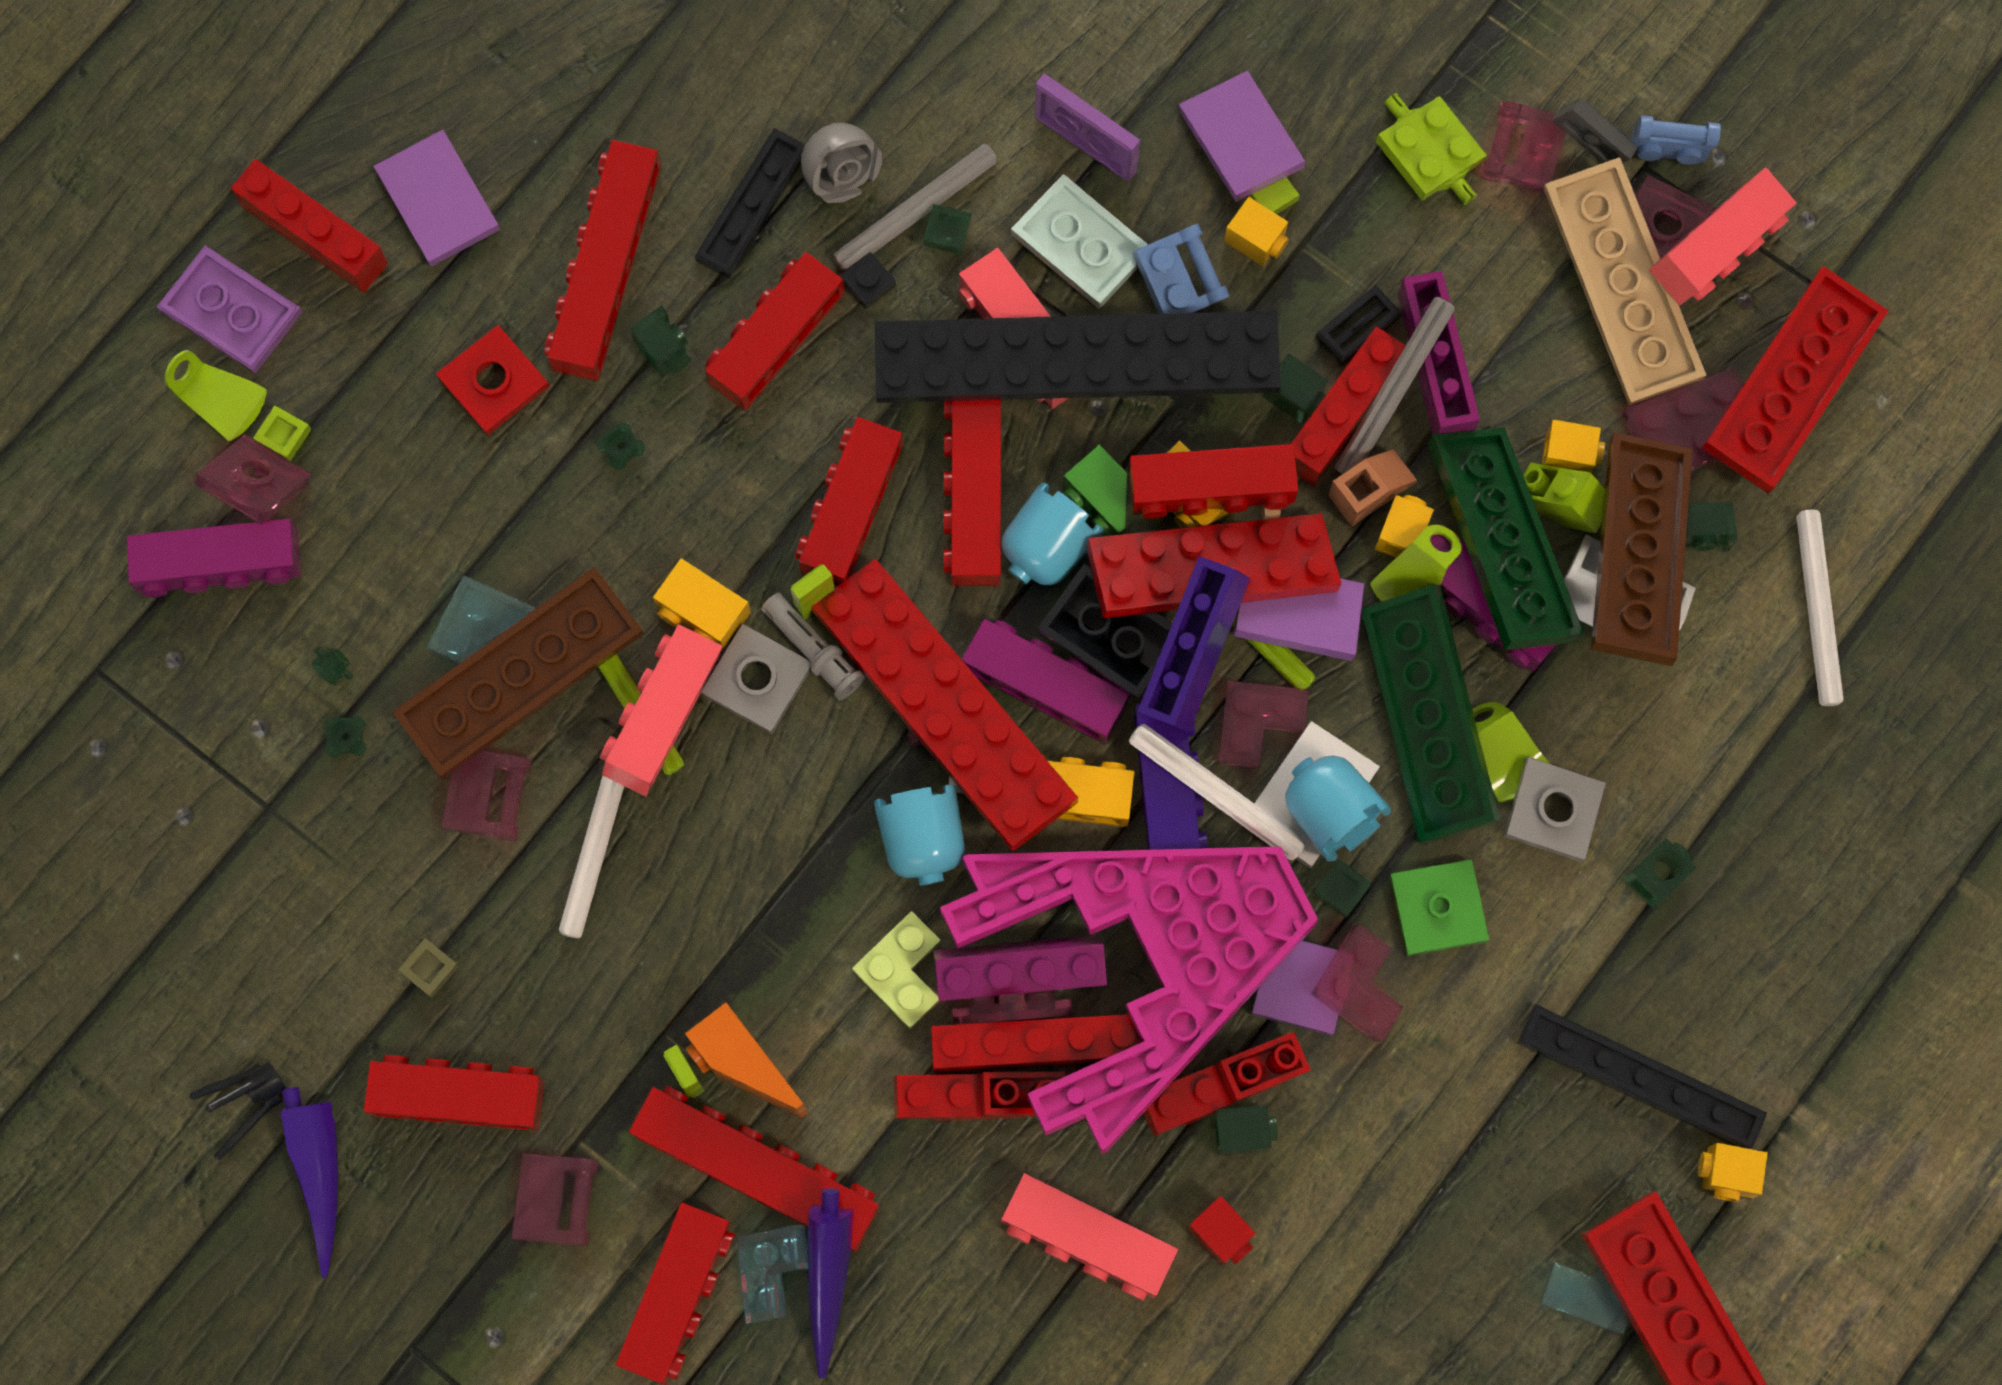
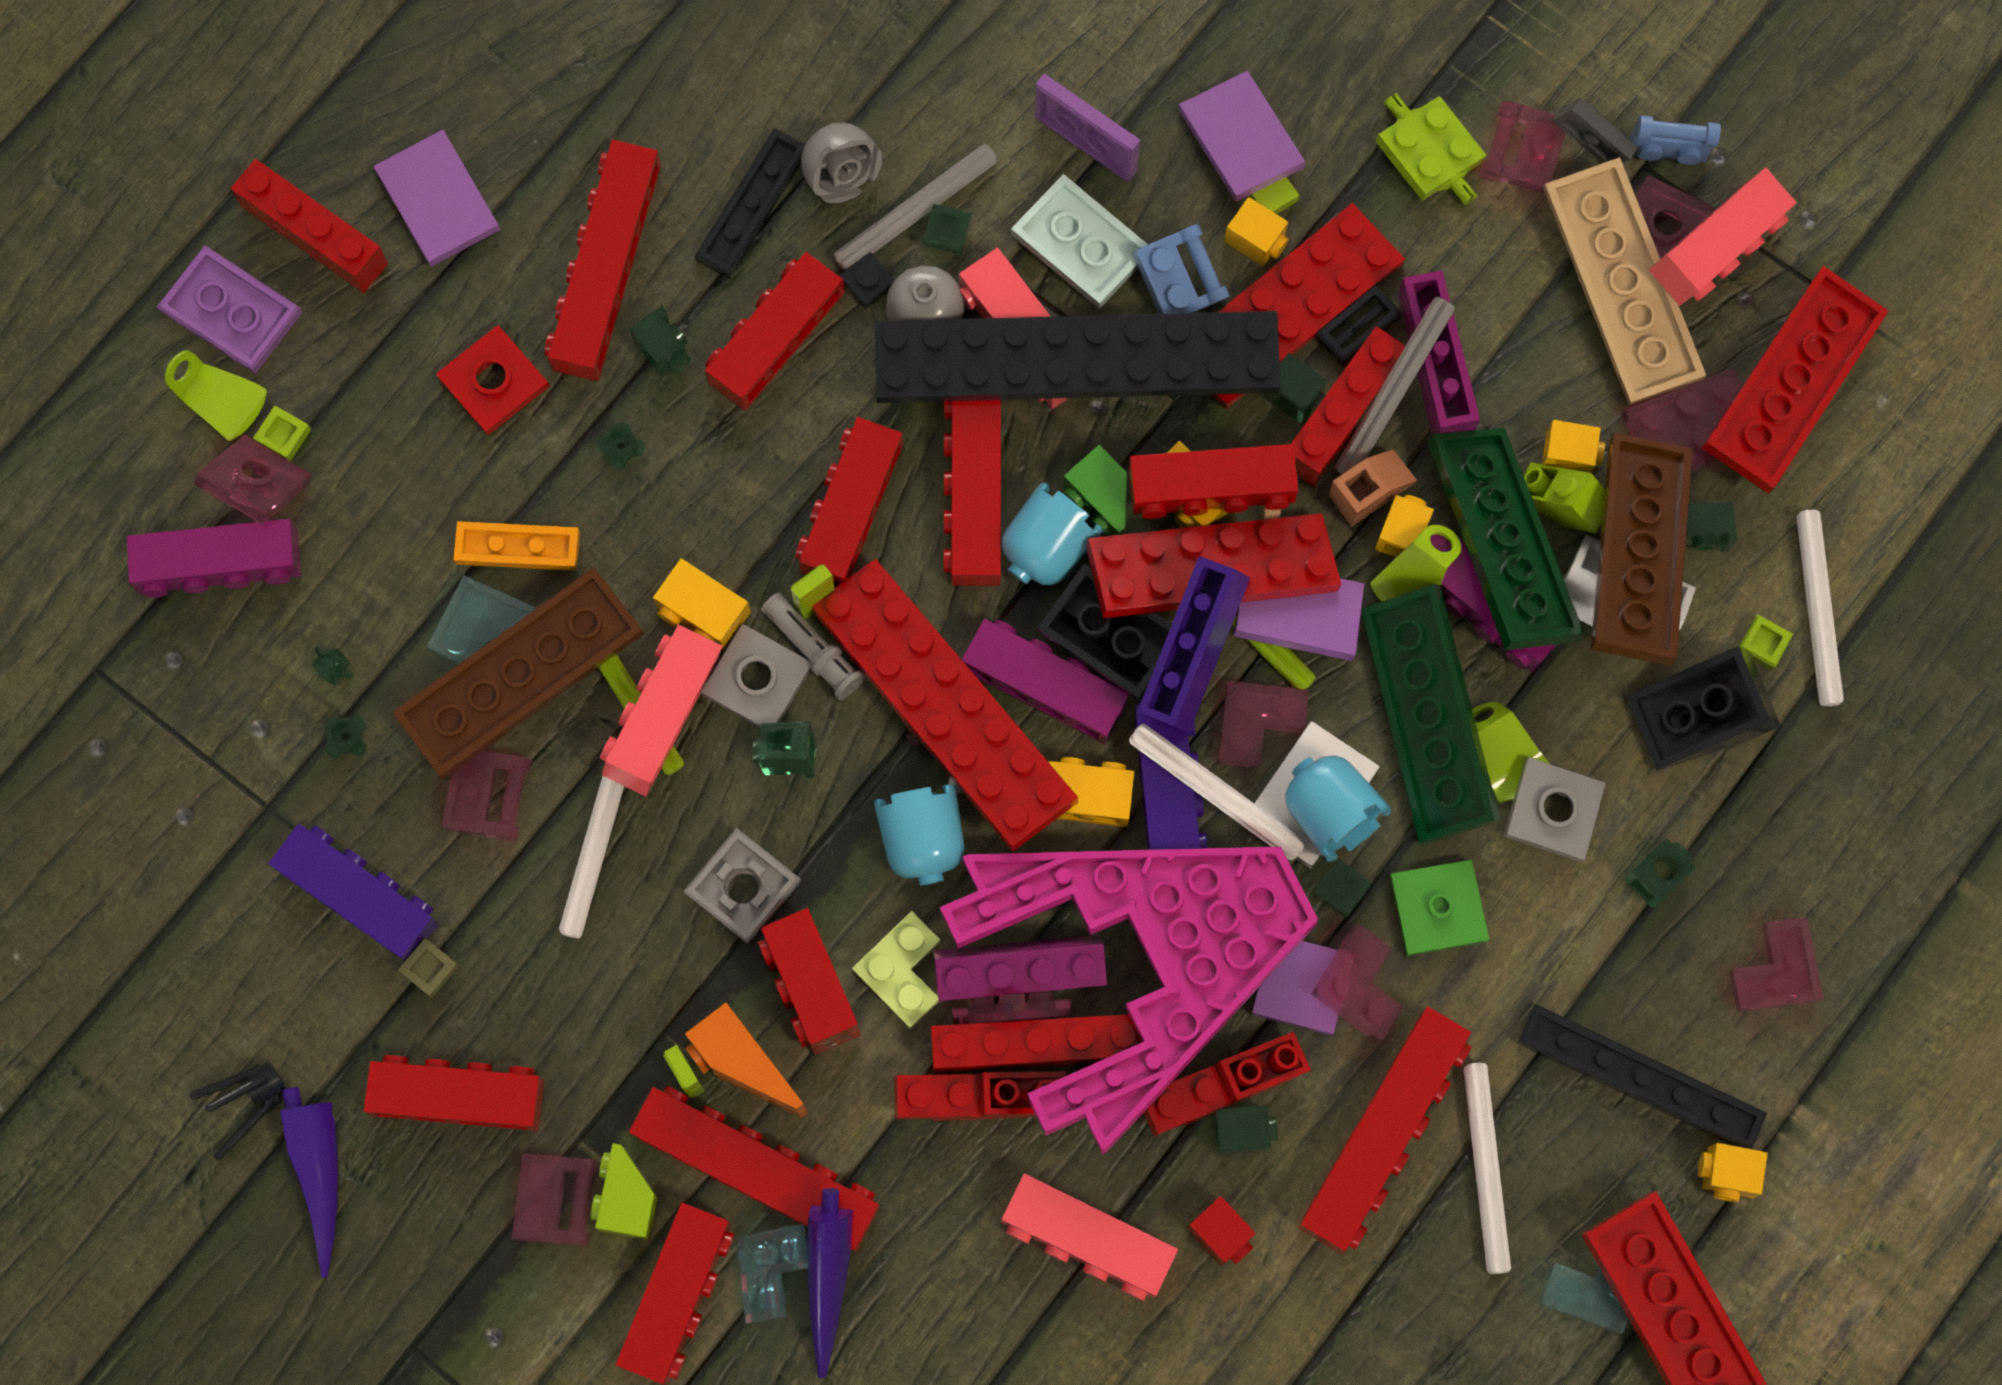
none -> dark purple brick [268,823,438,962]
none -> light orange plate [453,521,580,571]
none -> lime slope [591,1143,658,1240]
none -> light grey piece [683,828,801,945]
none -> clear green brick [753,721,817,778]
none -> red brick [758,908,861,1055]
none -> light grey cylinder [886,265,965,321]
none -> red plate [1212,203,1405,410]
none -> red brick [1297,1006,1472,1254]
none -> white axle [1463,1063,1511,1274]
none -> black slope [1626,646,1781,771]
none -> clear pink plate [1730,917,1823,1013]
none -> lime tile [1739,614,1793,671]

